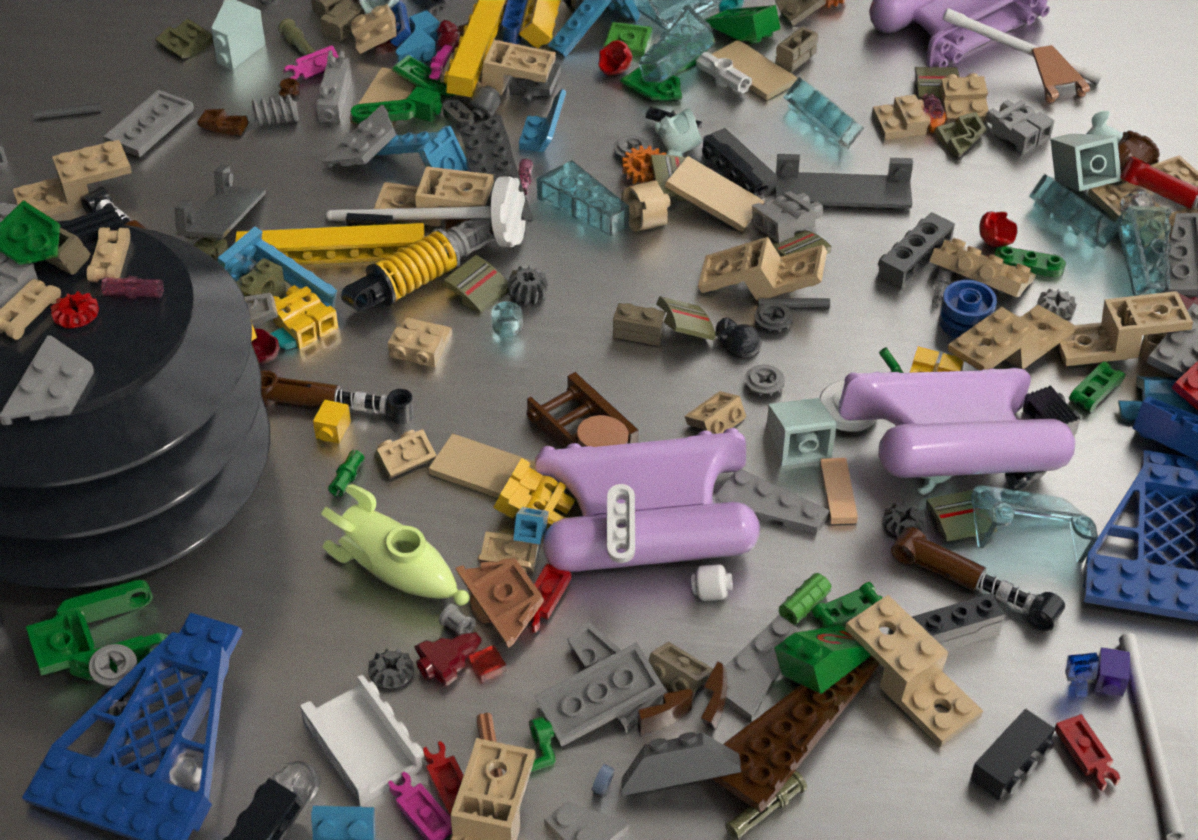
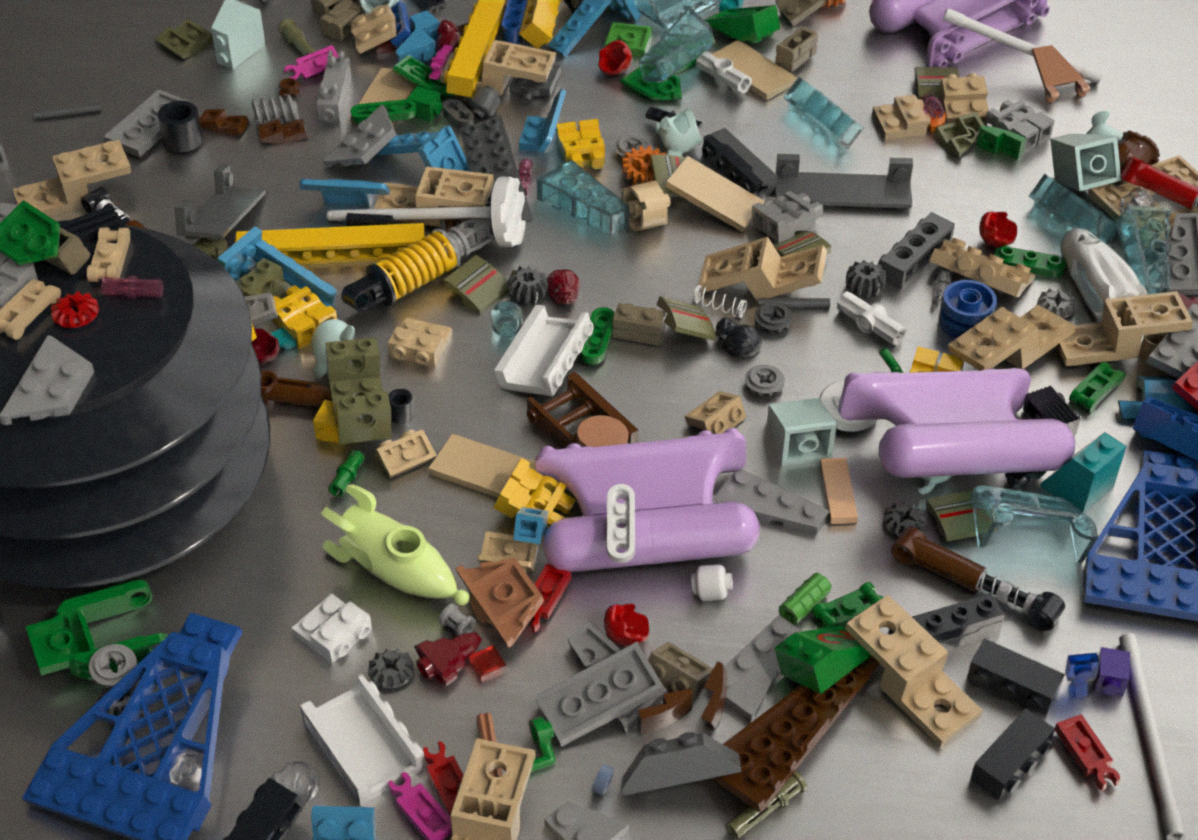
none -> black piece [158,100,203,153]
none -> reddish brown slope [258,118,308,143]
none -> white plate [291,594,372,664]
none -> dark azure plate [299,179,390,206]
none -> light aqua piece [311,319,355,380]
none -> olive plate [325,337,391,444]
none -> white panel [494,305,593,396]
none -> dark red hair [546,269,580,305]
none -> yellow hips [556,119,605,172]
none -> green plate [581,307,615,364]
none -> red hair [604,603,650,647]
none -> white piece [691,285,747,319]
none -> white piece [837,291,907,346]
none -> dark grey gear [845,259,886,299]
none -> black brick [966,638,1065,715]
none -> green slope [976,125,1026,160]
none -> teal slope [1040,432,1127,515]
none -> white piece [1060,228,1147,323]

